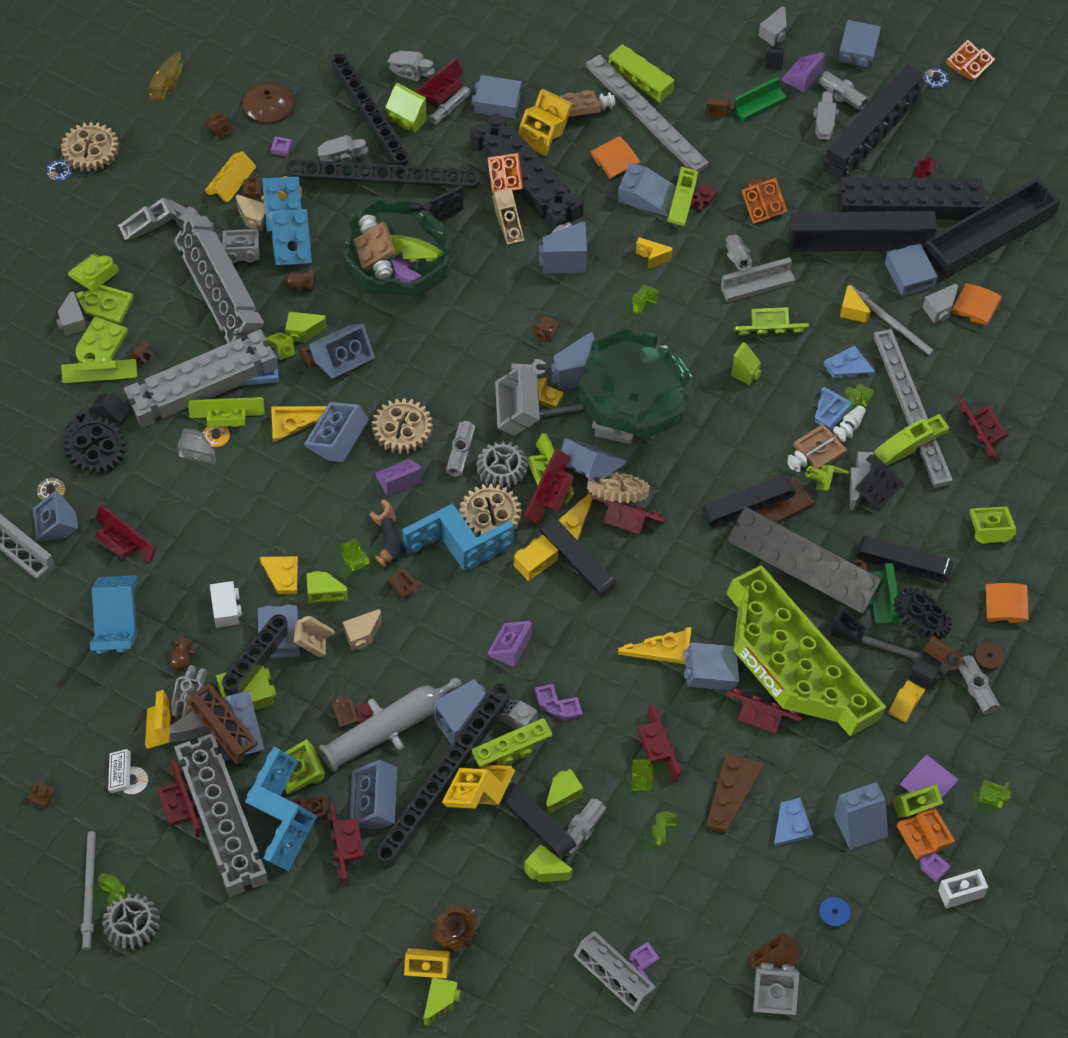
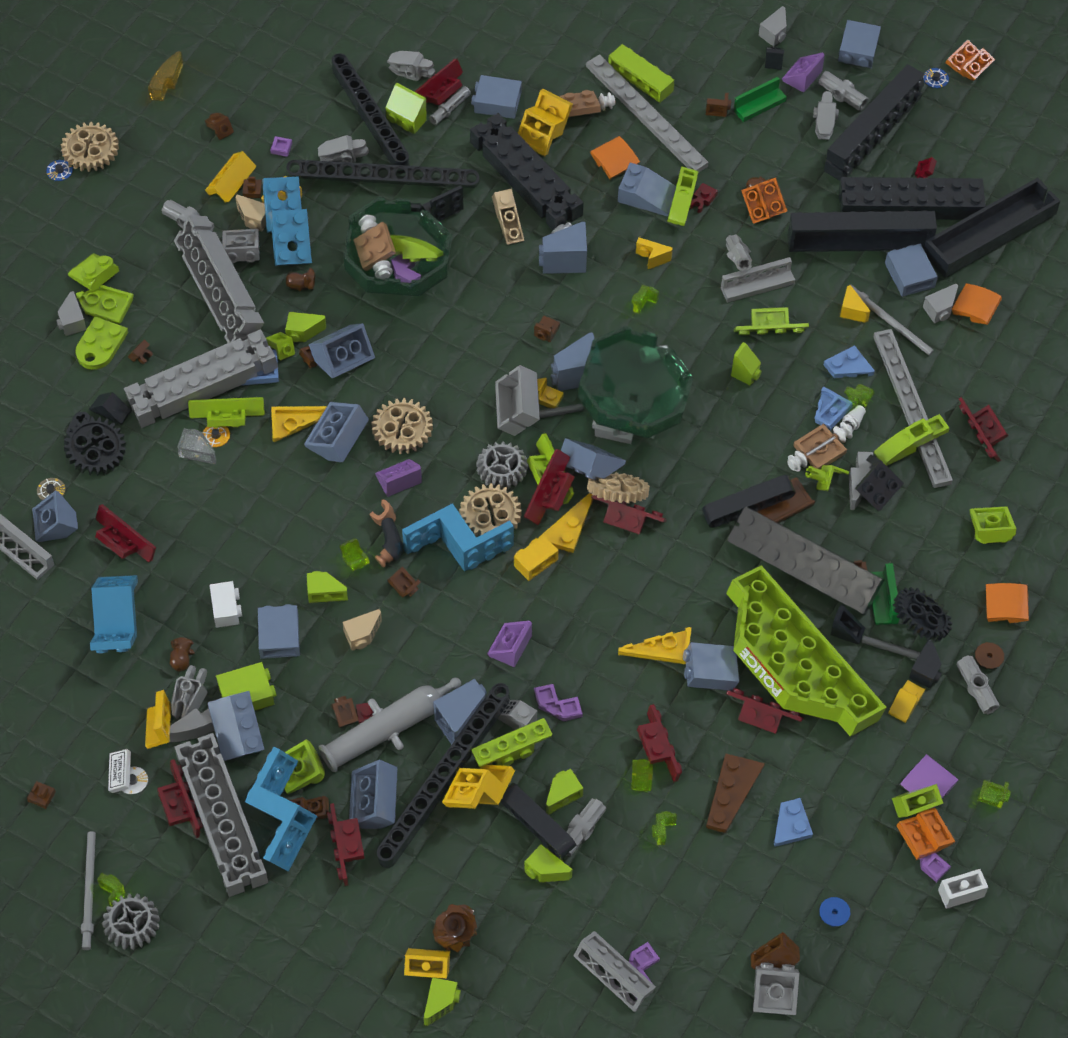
lime bracket [61,357,137,383] -> none
light grey slope [118,198,177,241] -> none
reddish brown fence [189,683,258,764] -> none
black beam [222,614,289,696] -> none
reddish brown dish [242,82,294,124] -> none
yellow wing [260,556,298,594] -> none
tan bracket [294,616,334,657] -> none
light grey piece [446,421,475,477] -> none
orange slope [488,153,523,193] -> none
light grey bar [511,359,546,378] -> none
black beam [539,517,617,598] -> none
sand blue slope [834,782,888,851] -> none
black beam [857,536,953,583] -> none
reddish brown piece [924,635,964,670] -> none

